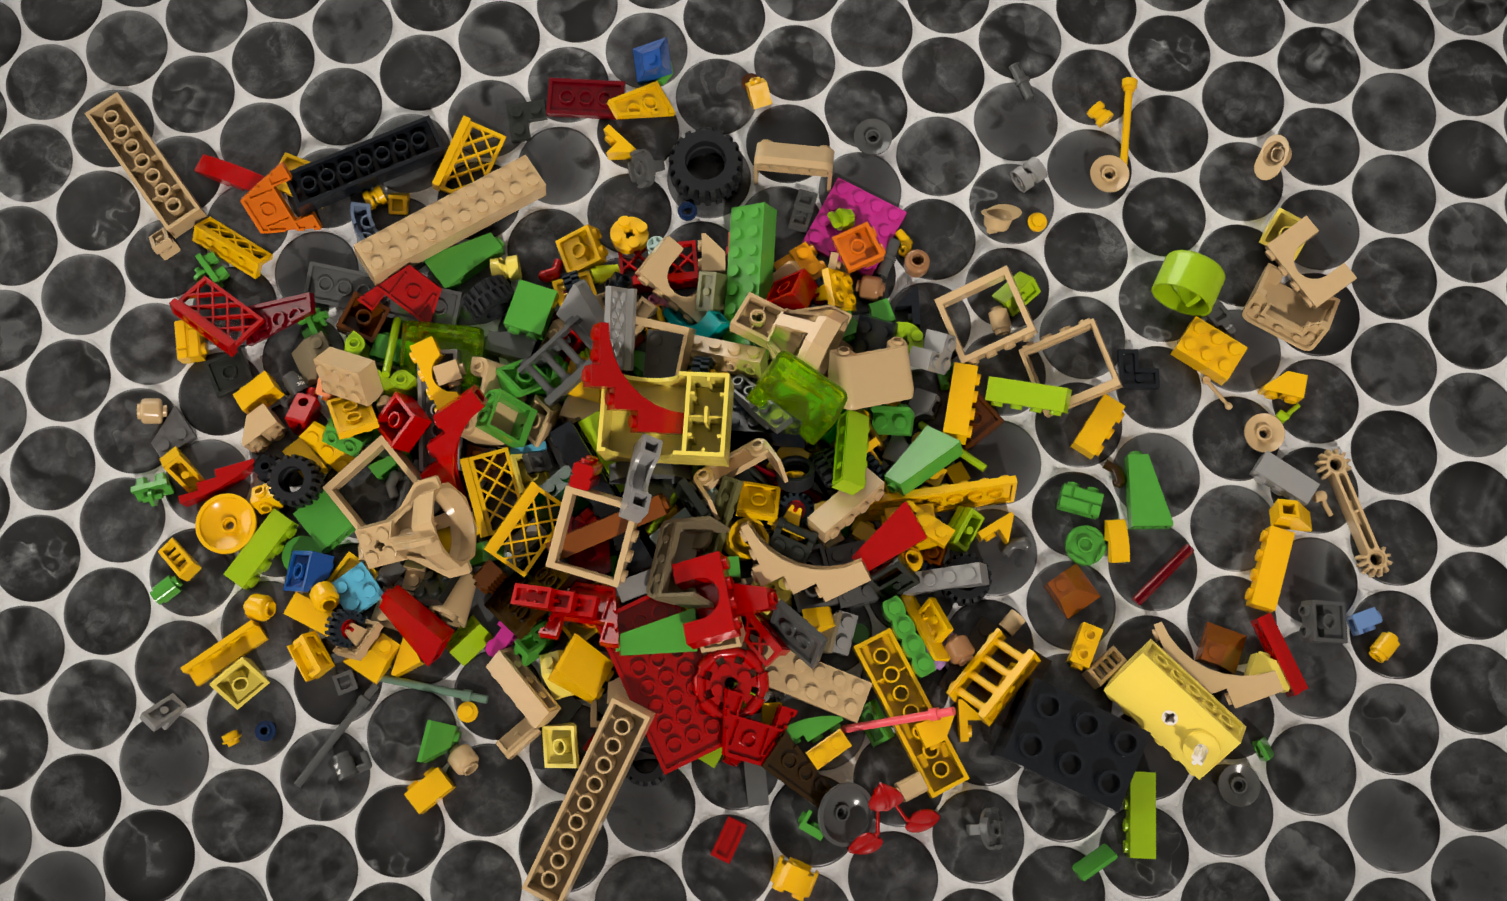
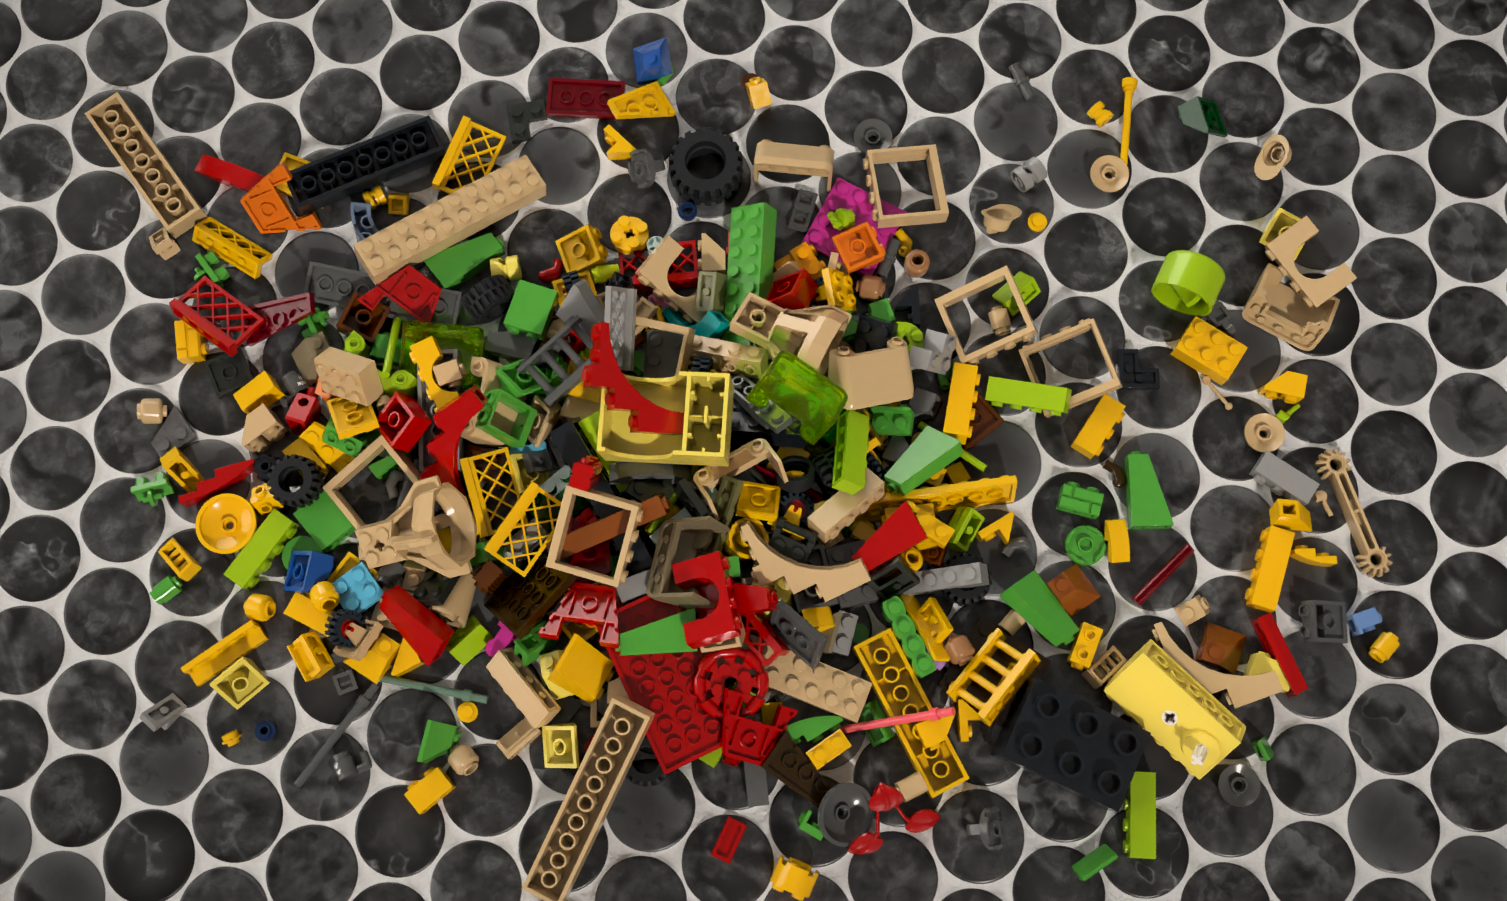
red slope [510,583,601,619] -> none
light grey arch [619,434,663,523] -> none
none -> tan window [863,144,949,228]
none -> bright green slope [999,570,1079,647]
none -> tan bracket [1174,595,1210,627]
none -> dark green slope [1178,96,1228,138]
none -> yellow slope [1290,545,1337,567]

